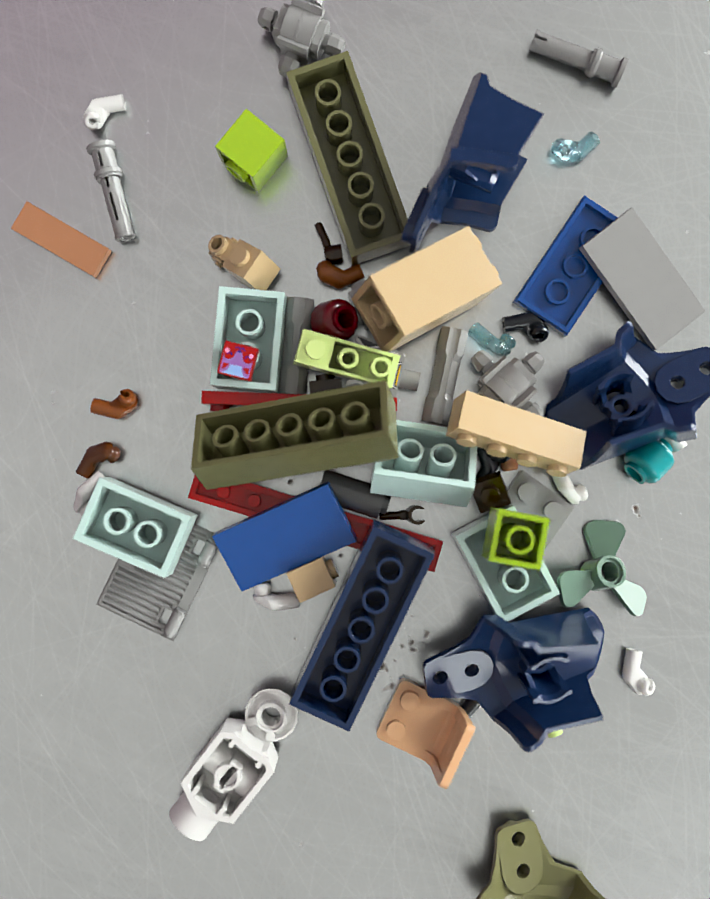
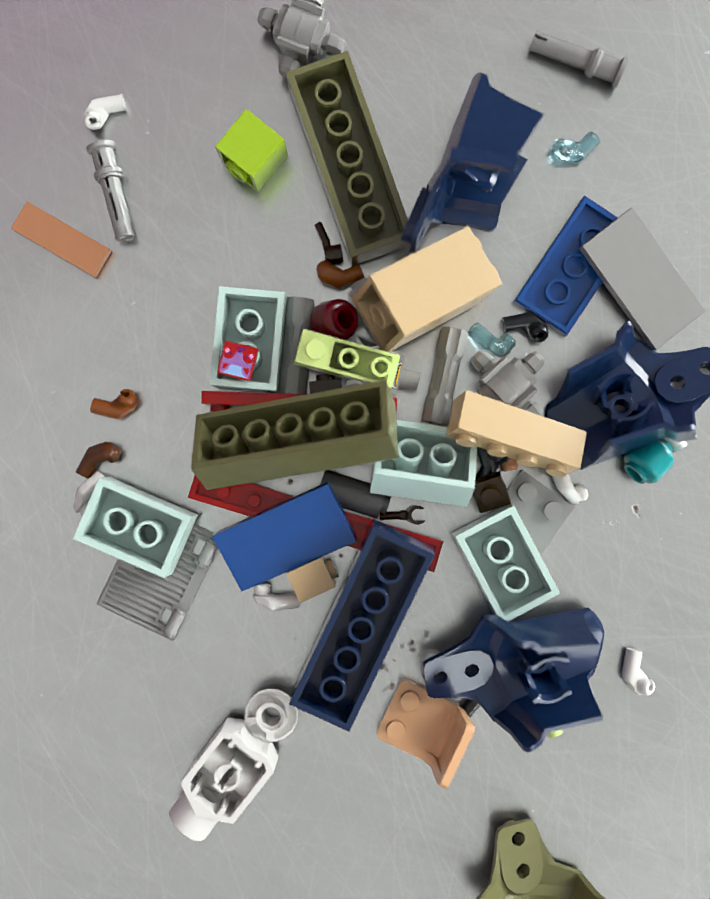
tan brick [208,235,280,290] -> none
lime head [481,507,550,570] -> none
sand green piece [557,520,647,616] -> none

